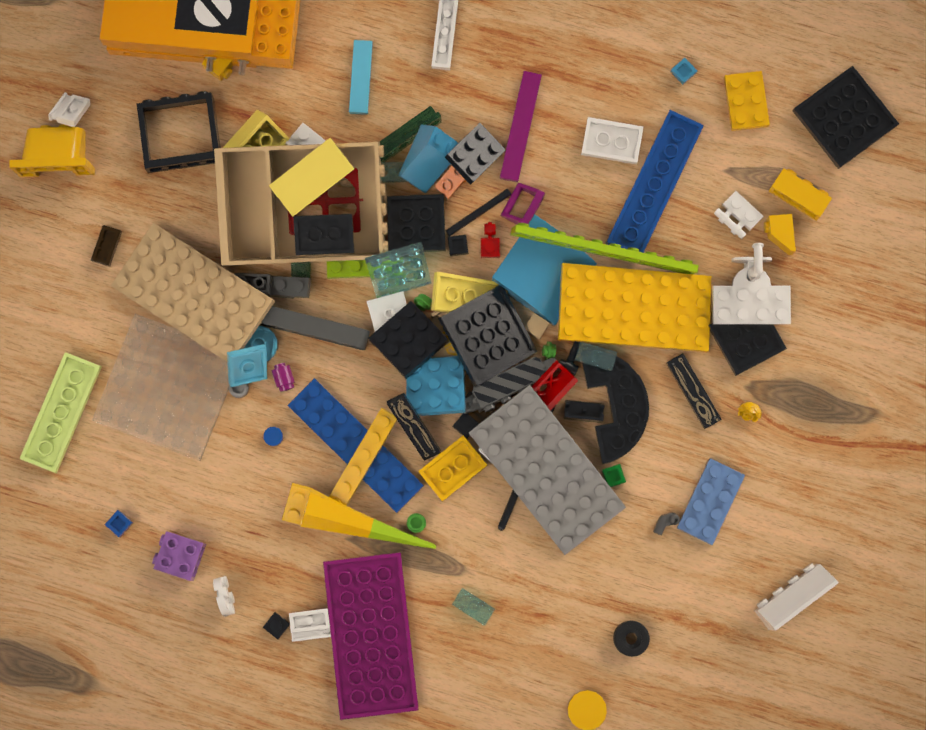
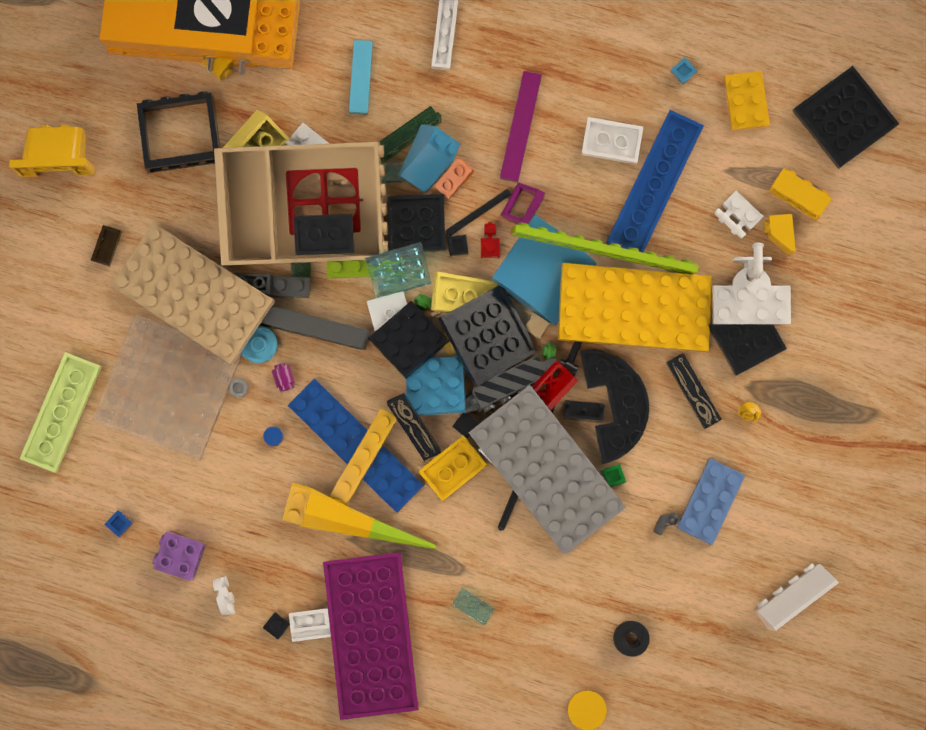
white plate [48,92,90,127] -> none
medium azure tile [227,344,267,387] -> none
light yellow tile [269,138,354,216] -> none
bright green plate [407,513,426,533] -> none
plate [445,123,505,185] -> none
clear light blue plate [575,342,617,371] -> none

